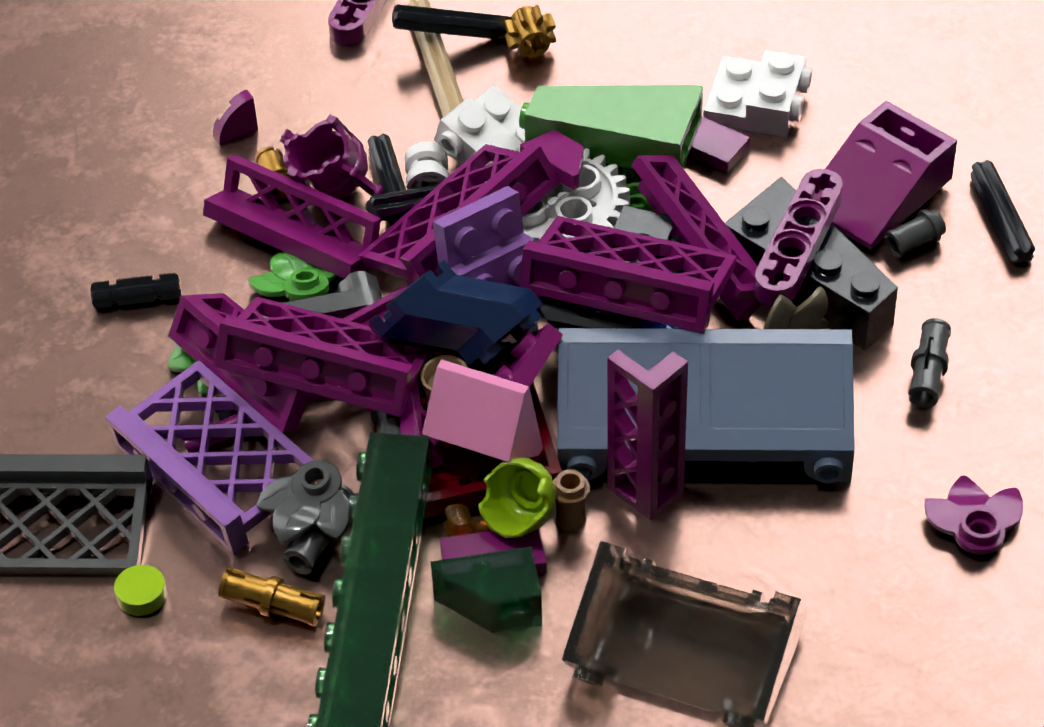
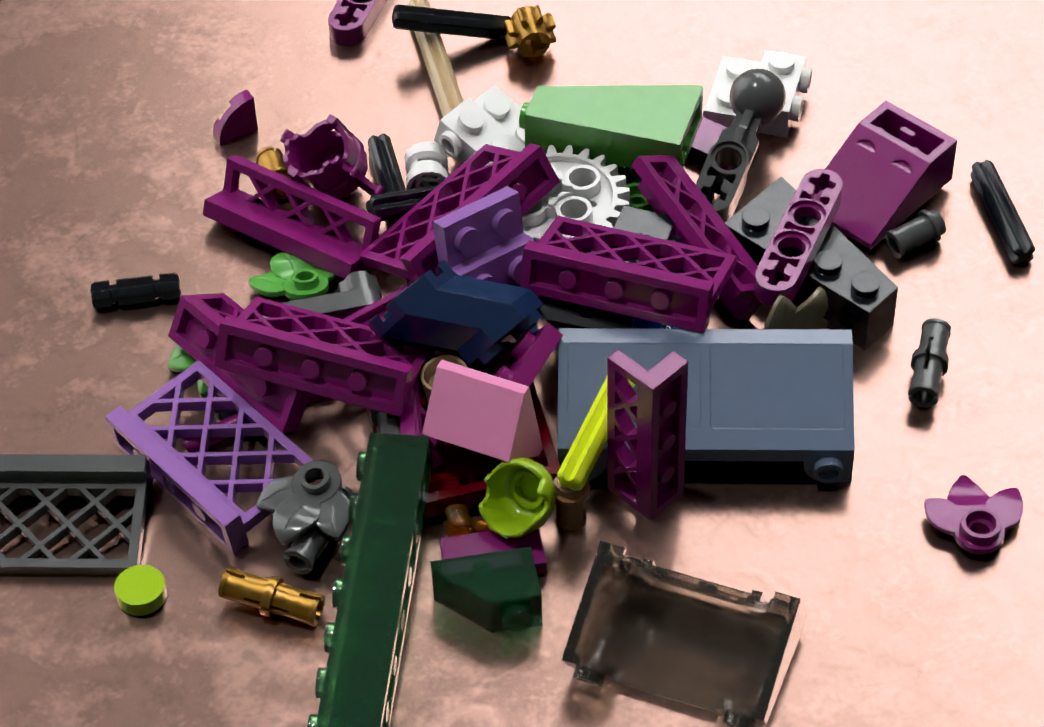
magenta tile [520,130,584,190] -> none
none -> neon yellow axle [557,377,635,491]
none -> dark grey beam [696,68,786,222]

